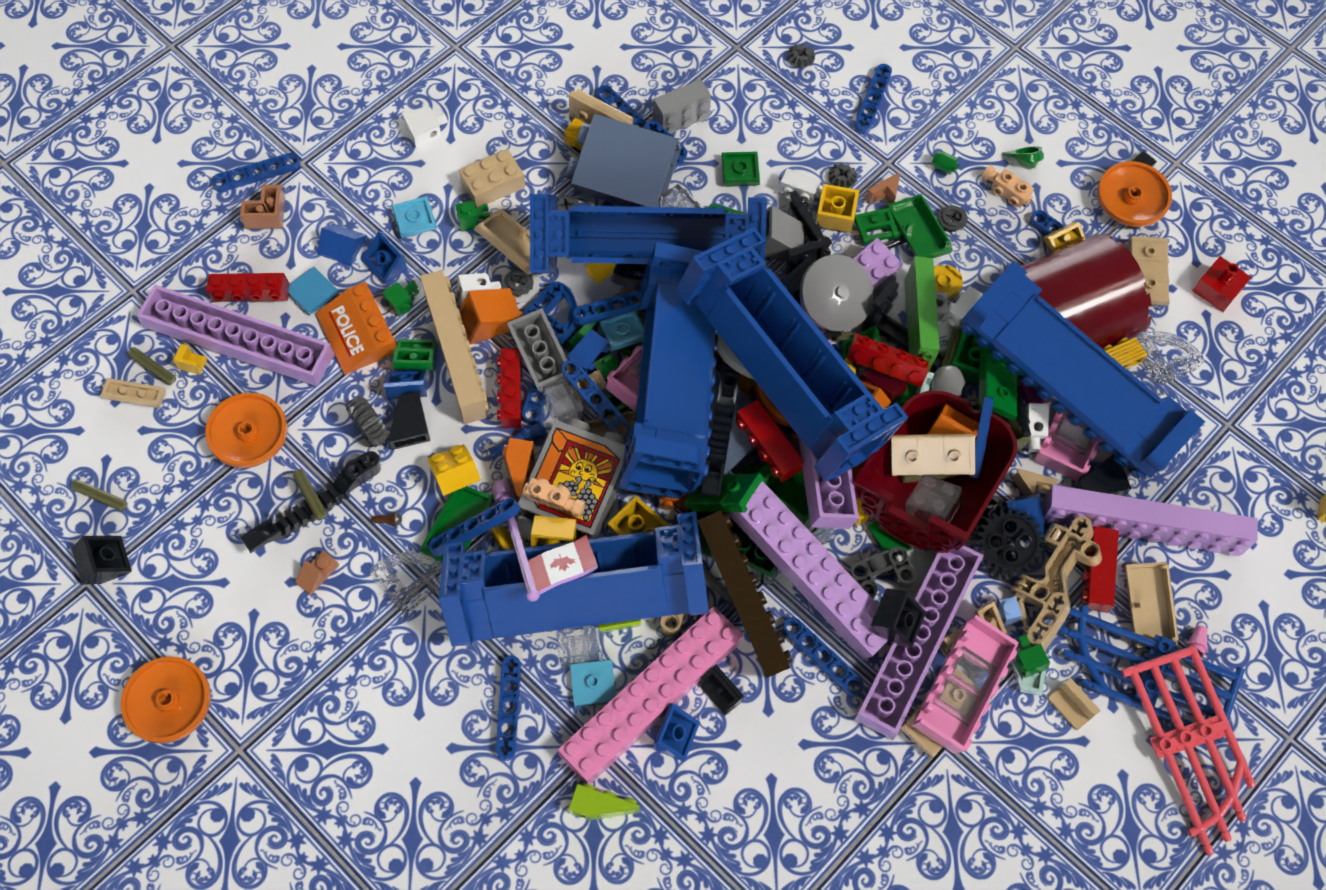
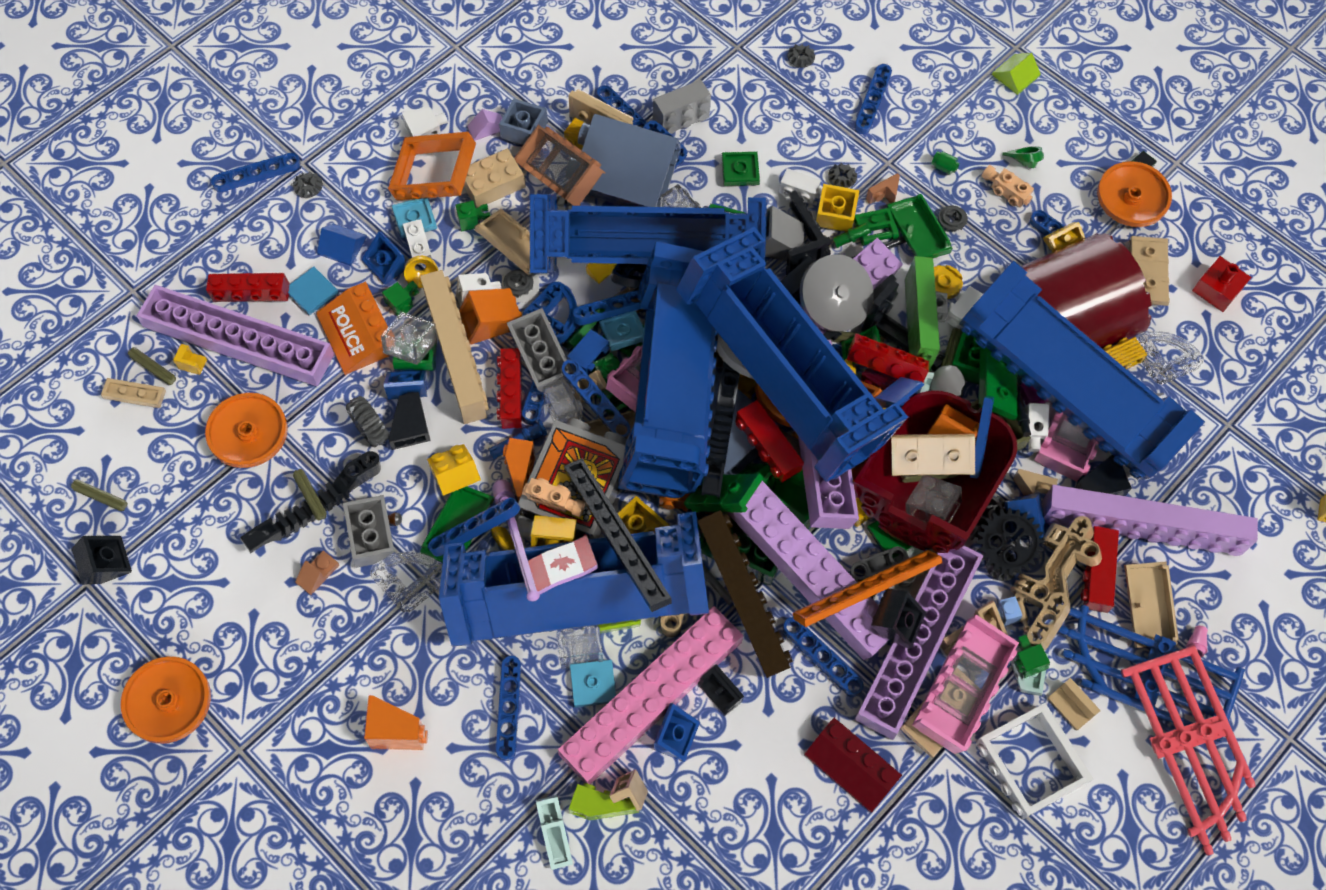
nougat brick [240,185,285,229] -> none
clear cone [812,528,836,545] -> none
none -> dark grey gear [293,171,323,198]
none -> light grey slope [343,495,394,568]
none -> orange slope [364,695,428,750]
none -> clear brick [381,312,438,365]
none -> orange window [388,131,476,200]
none -> white brick [403,219,432,265]
none -> yellow piece [404,255,438,288]
none -> lavender slope [467,109,502,141]
none -> sand blue brick [499,98,548,145]
none -> window [514,124,605,206]
none -> light aqua slope [536,795,573,870]
none -> black plate [564,459,672,612]
none -> tan panel [609,769,648,811]
none -> orange tile [793,550,942,627]
none -> dark red slope [804,717,902,813]
none -> green pin [833,222,871,248]
none -> blue slope [875,377,924,408]
none -> white window [976,703,1093,819]
none -> lime slope [992,53,1041,95]

